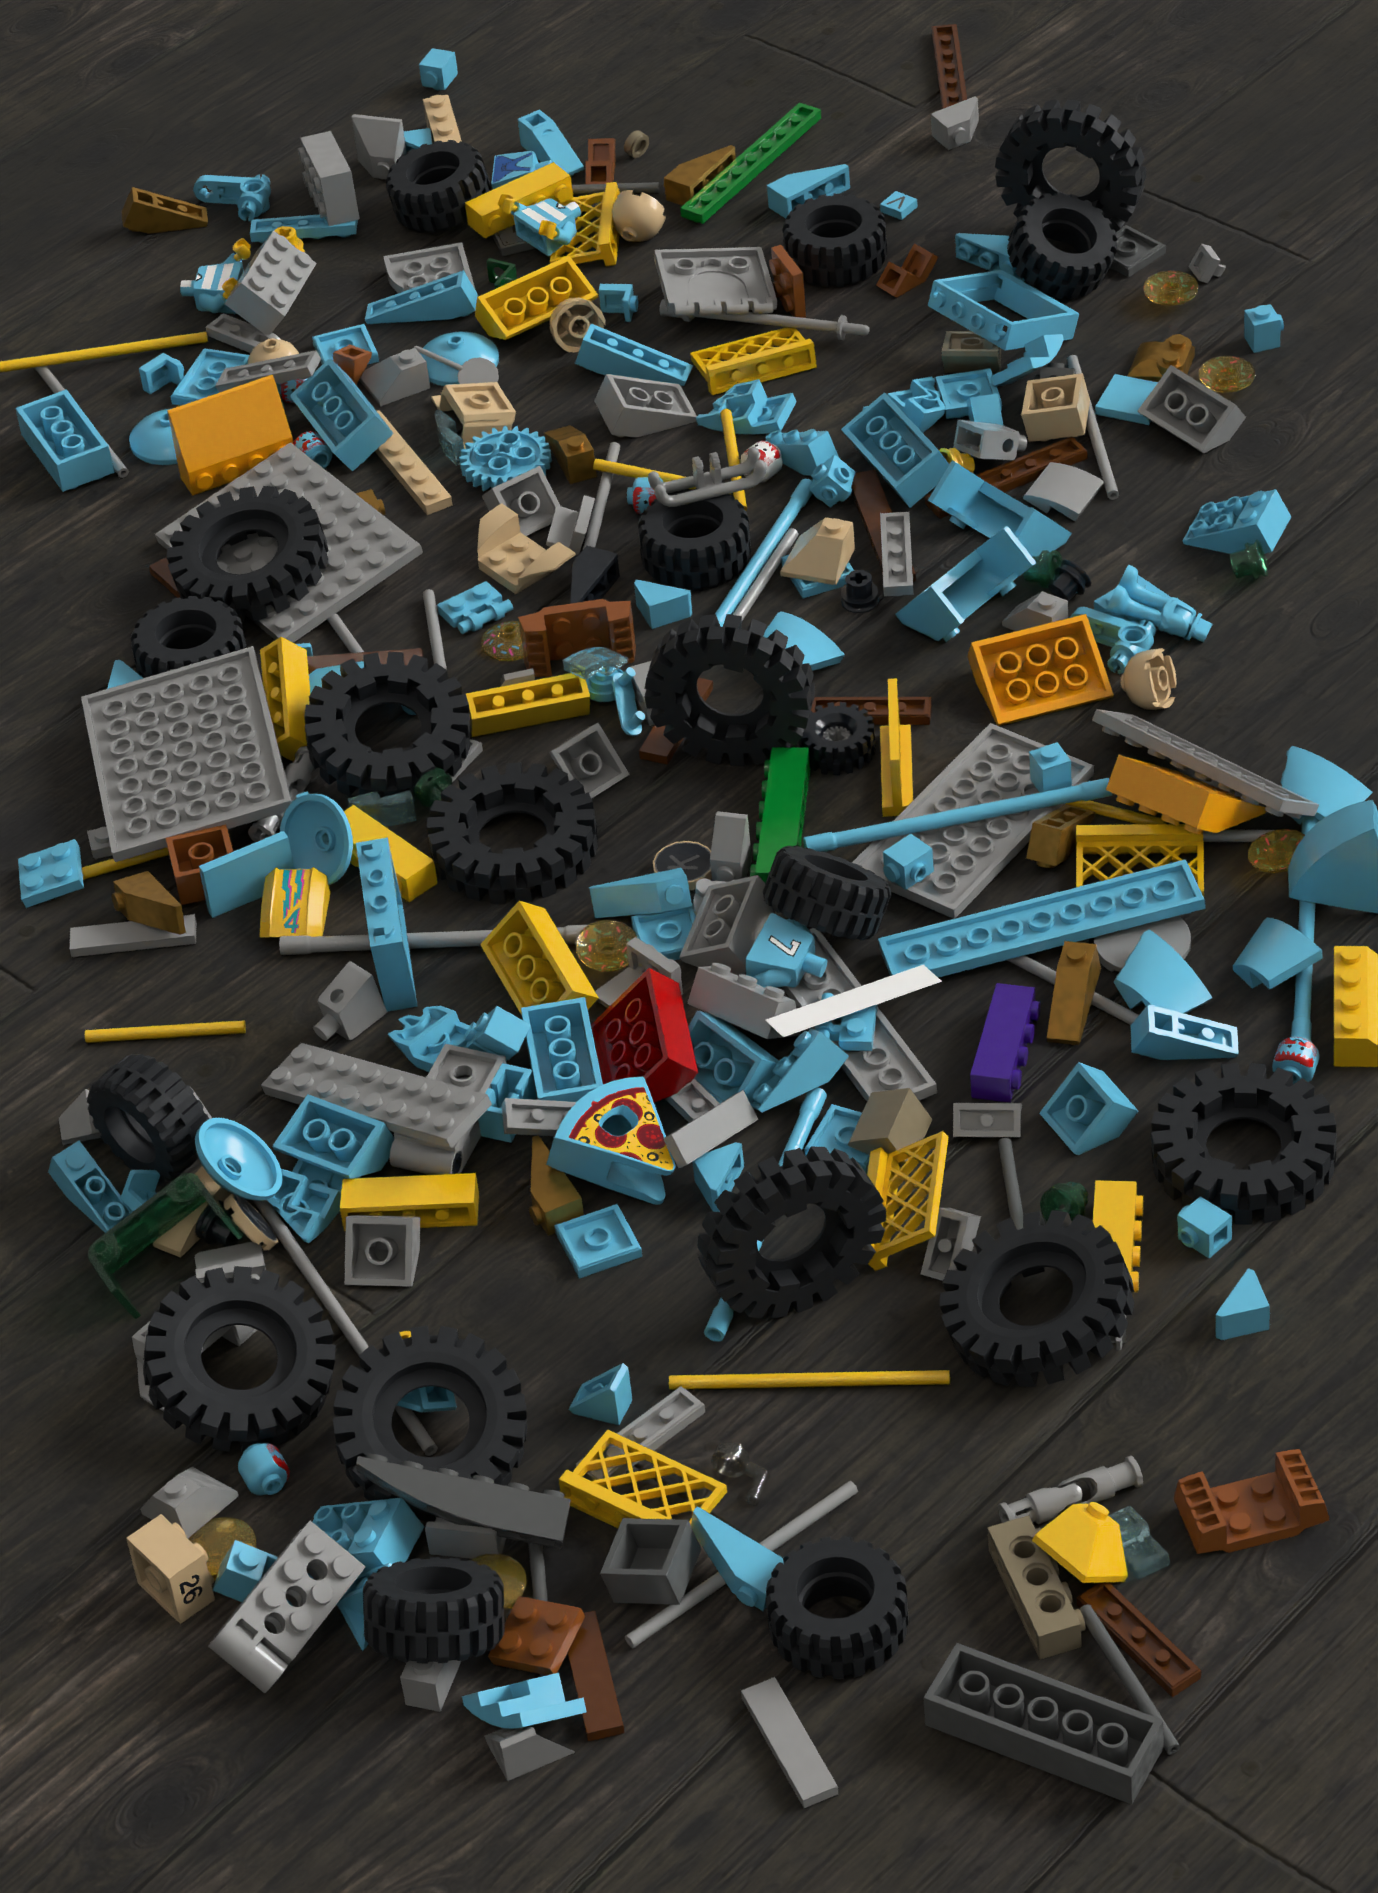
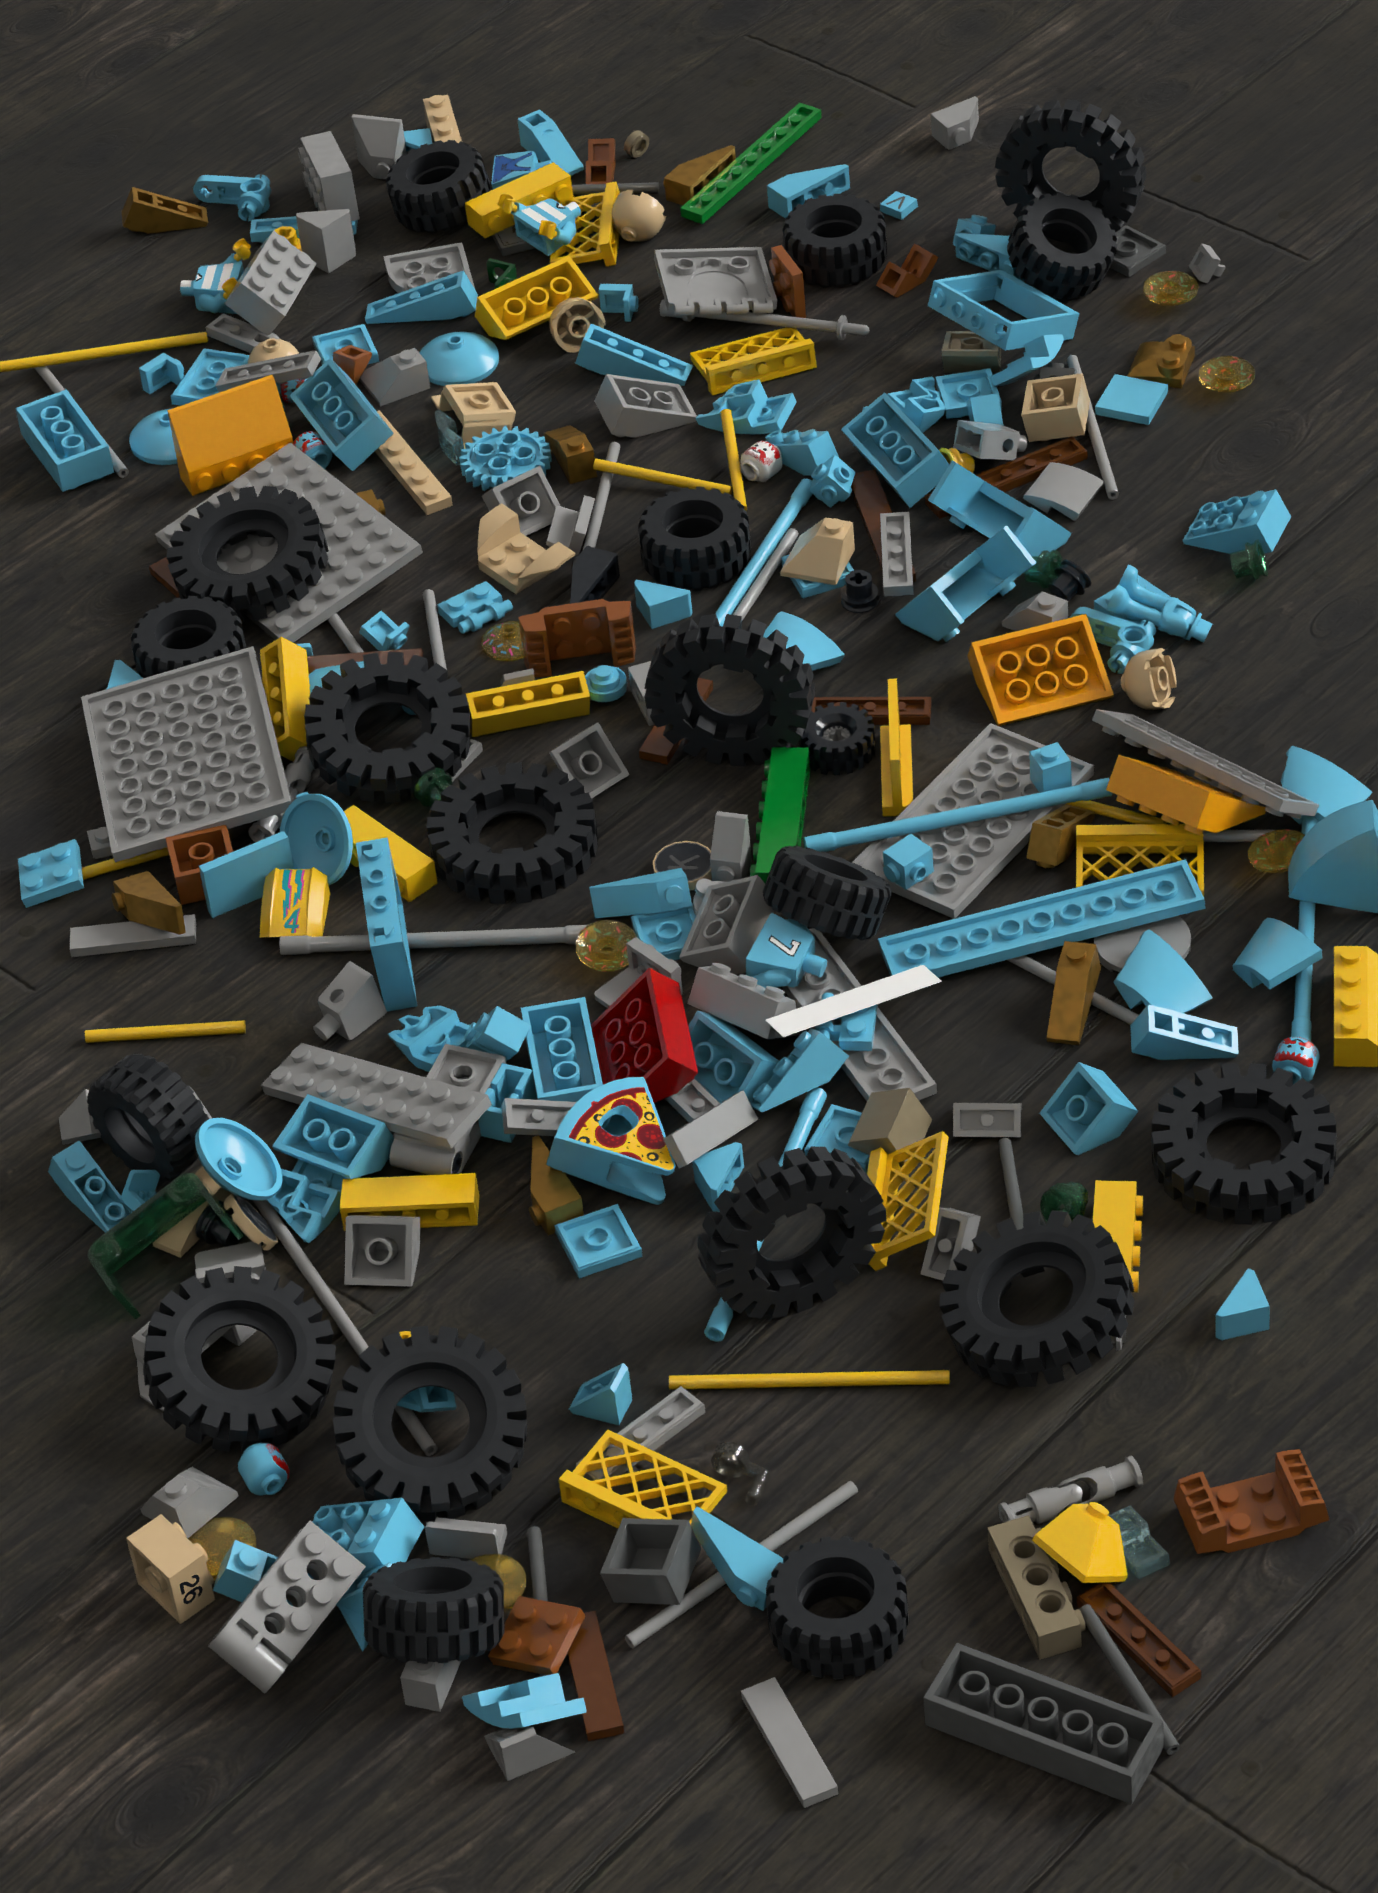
clear light blue slope [348,790,417,826] -> none
dark grey slope [356,1454,571,1549] -> none
light grey piece [414,346,499,384] -> none
medium azure brick [419,48,458,90] -> none
yellow slope [480,901,599,1015] -> none
clear light blue slope [563,647,628,680] -> none
medium azure piece [611,667,645,736] -> none
medium azure head [627,477,663,514] -> none
light grey piece [648,447,766,507] -> none
reddish brown tile [931,24,967,109] -> none
dark purple brick [970,983,1041,1103] -> none
light grey slope [1138,365,1246,453] -> none
medium azure brick [1177,1196,1232,1258] -> none
medium azure brick [1244,304,1284,353] -> none
none -> light grey slope [296,209,356,273]
none -> medium azure bracket [359,611,410,651]
none -> medium azure bracket [953,215,996,246]

